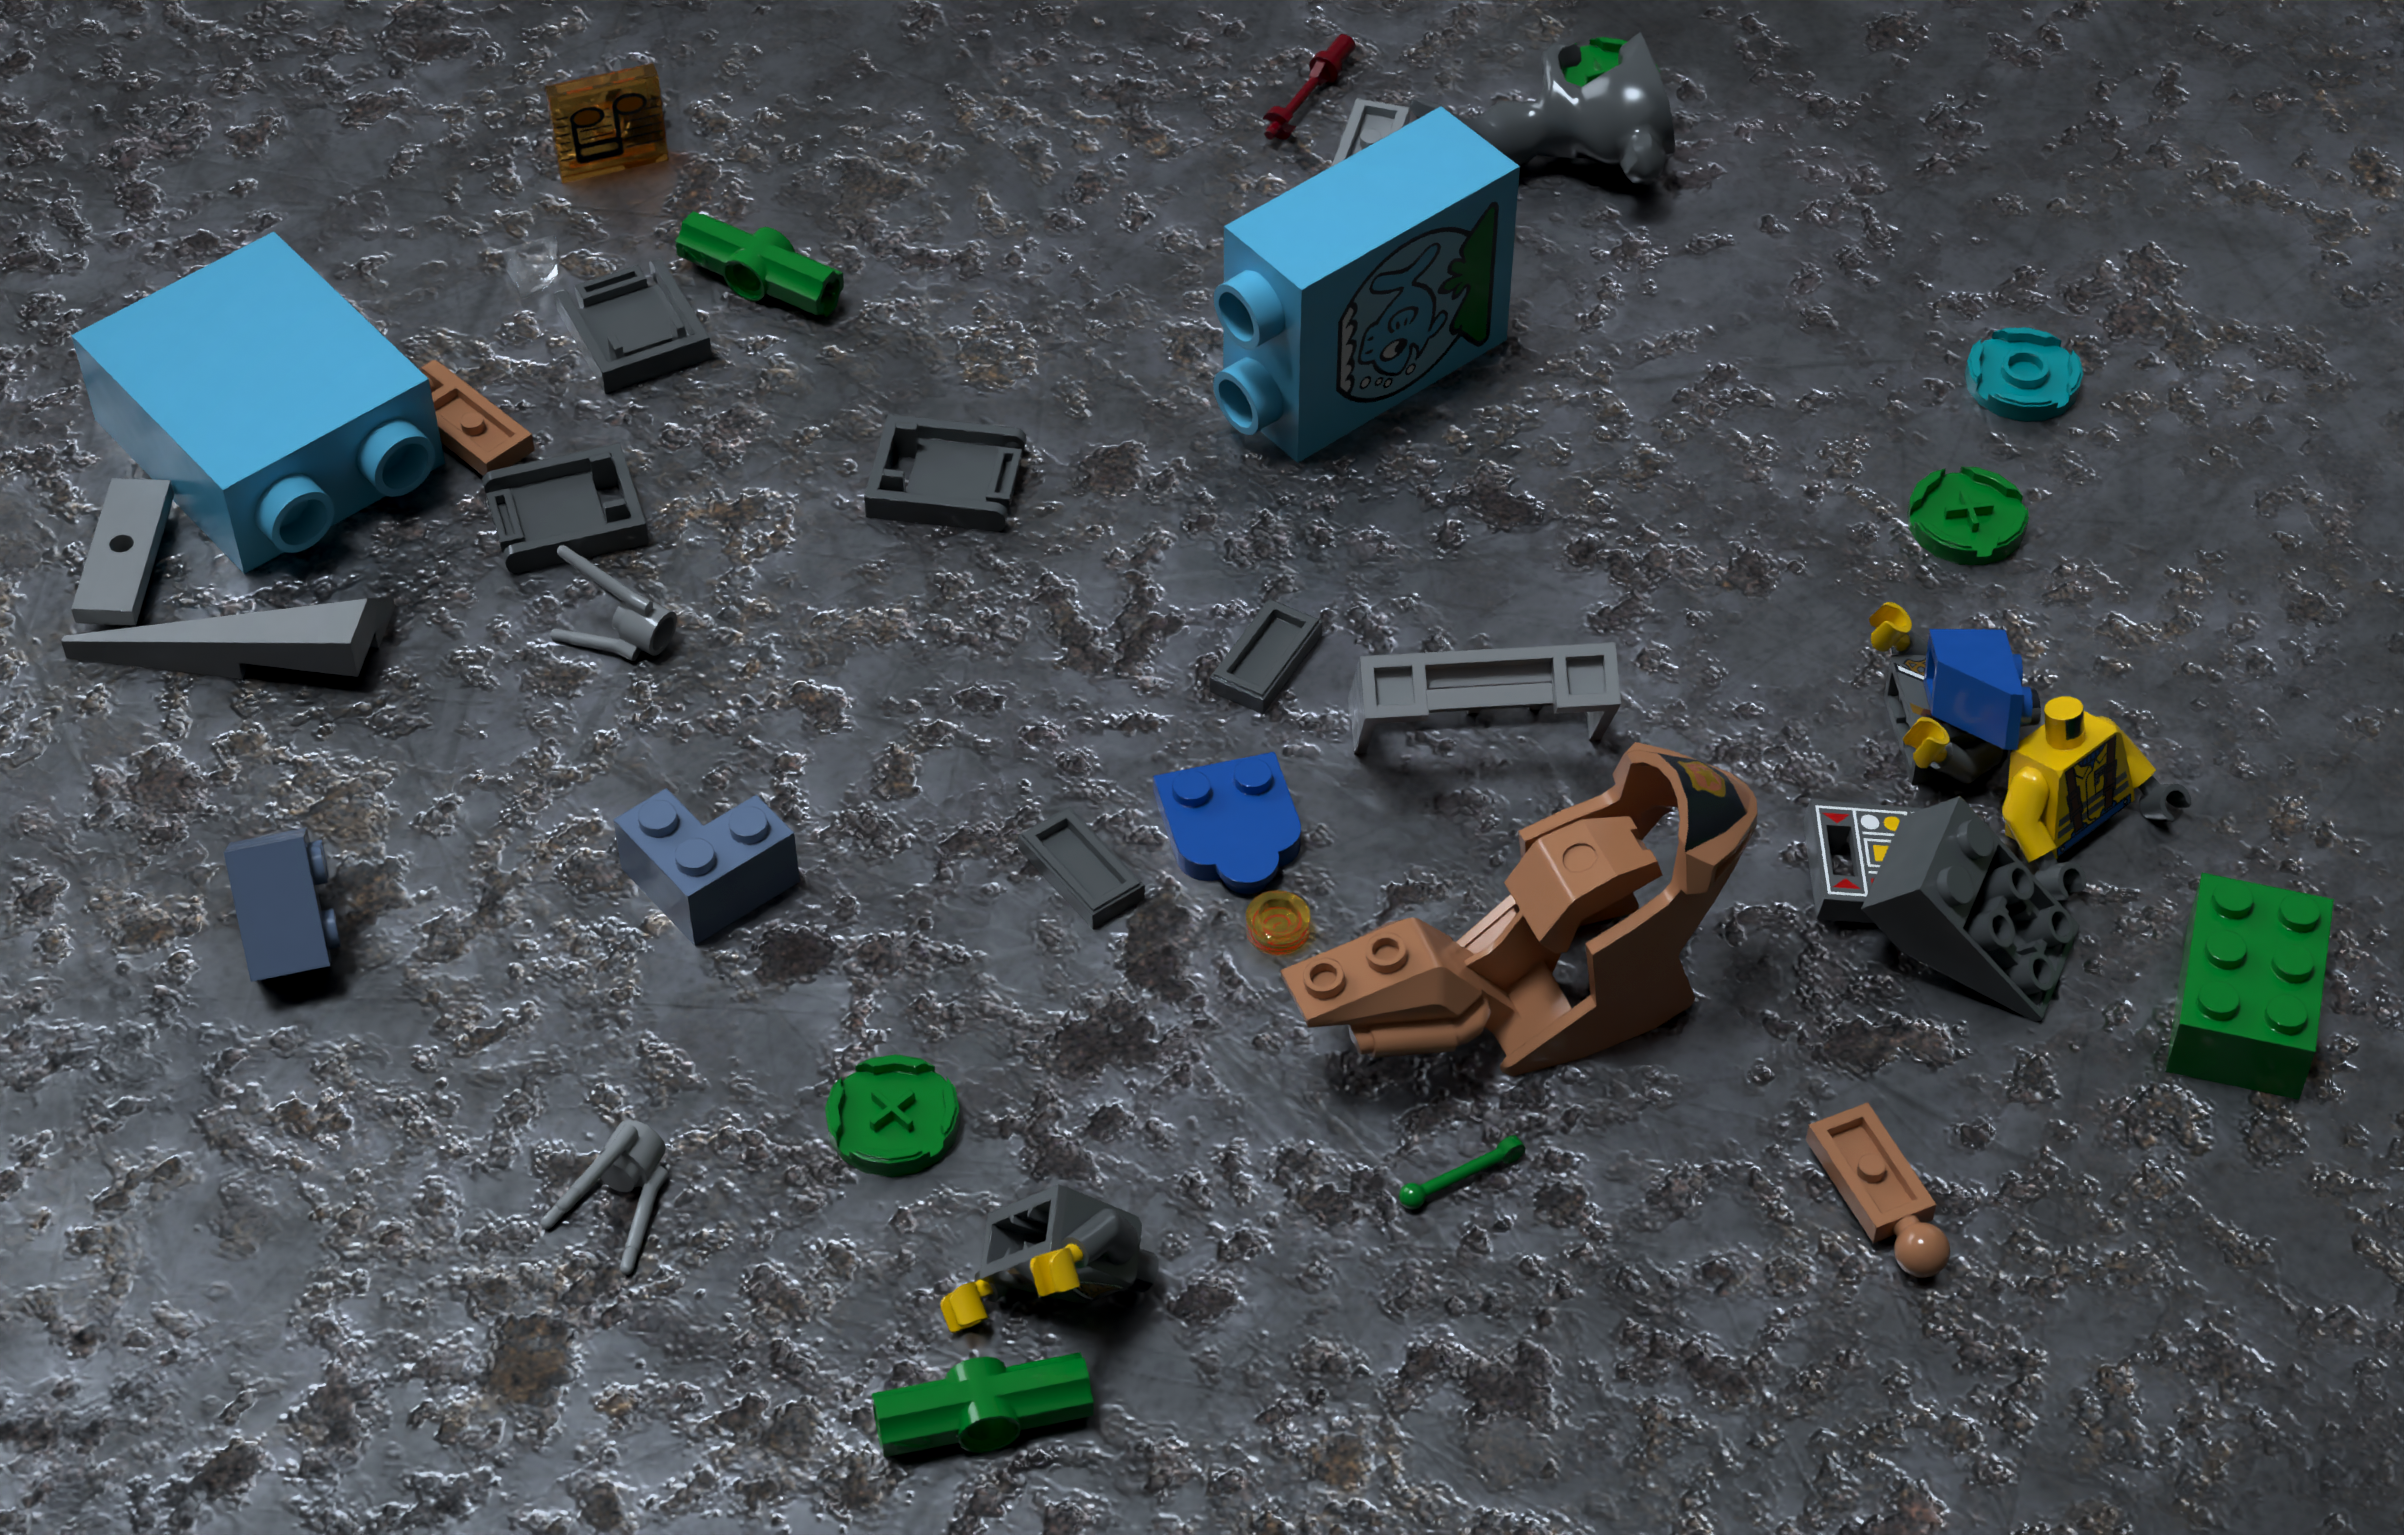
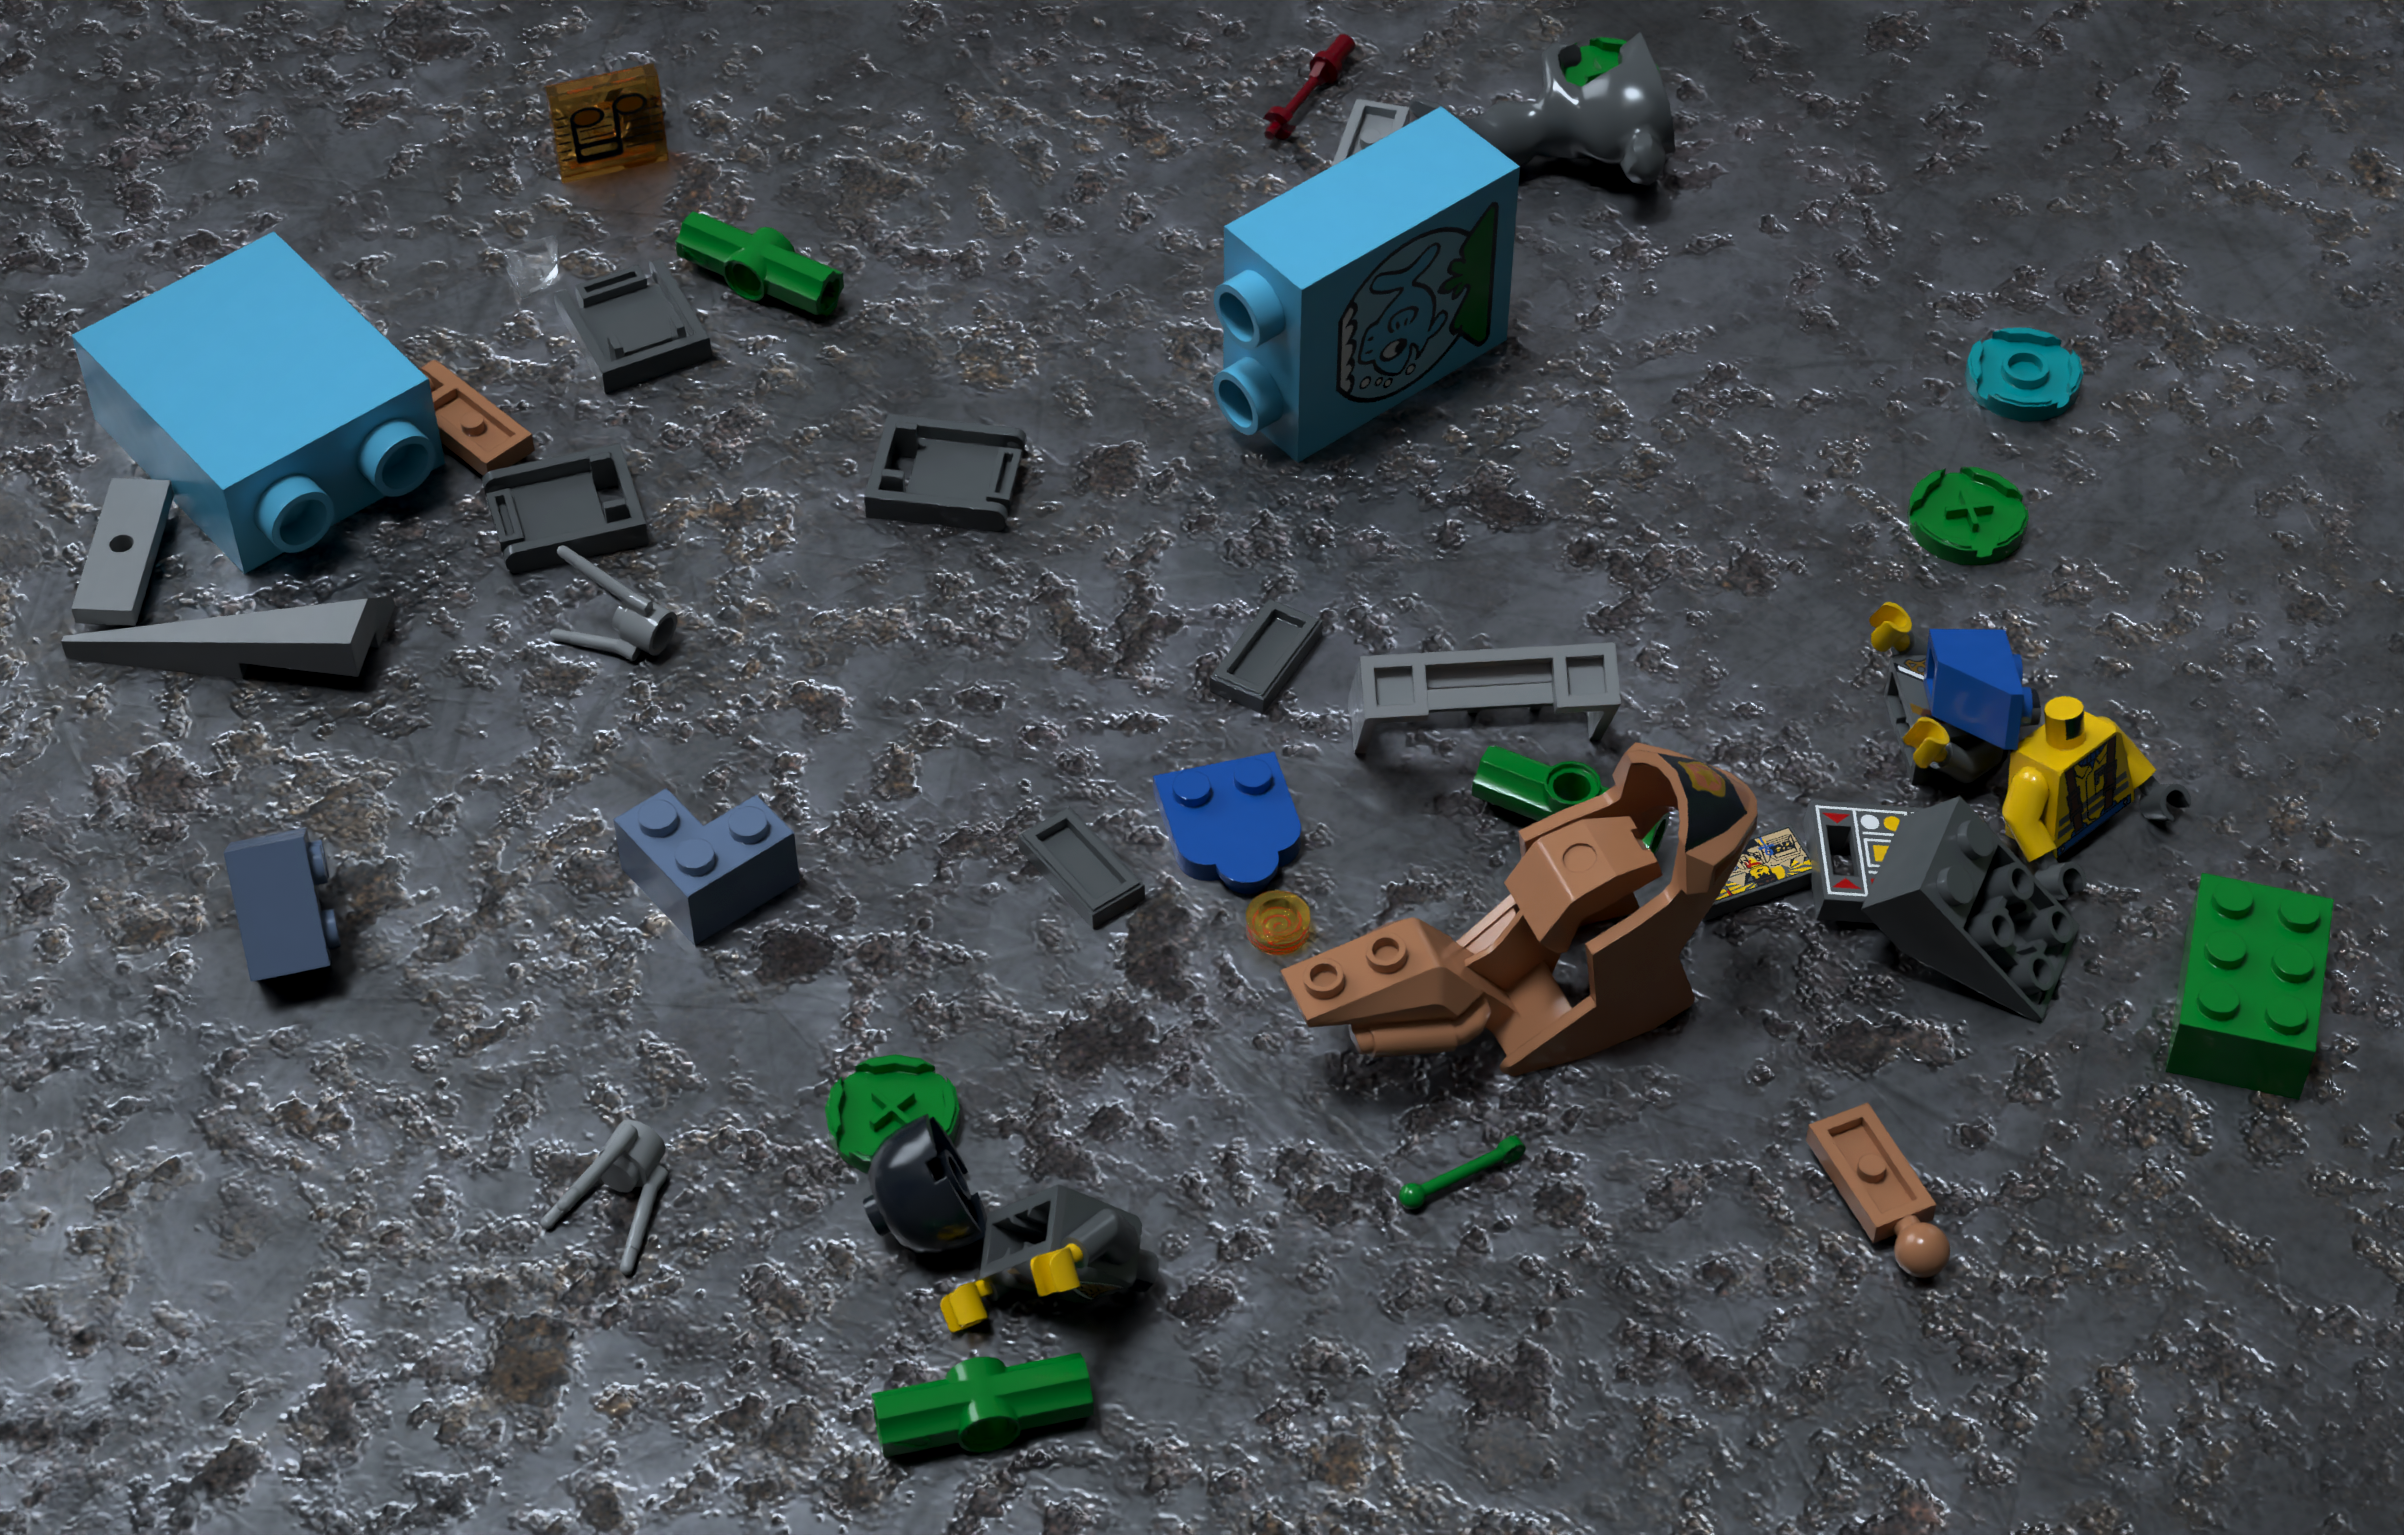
none -> black cylinder [863,1114,987,1255]
none -> green piece [1472,745,1670,856]
none -> tile [1702,824,1812,922]

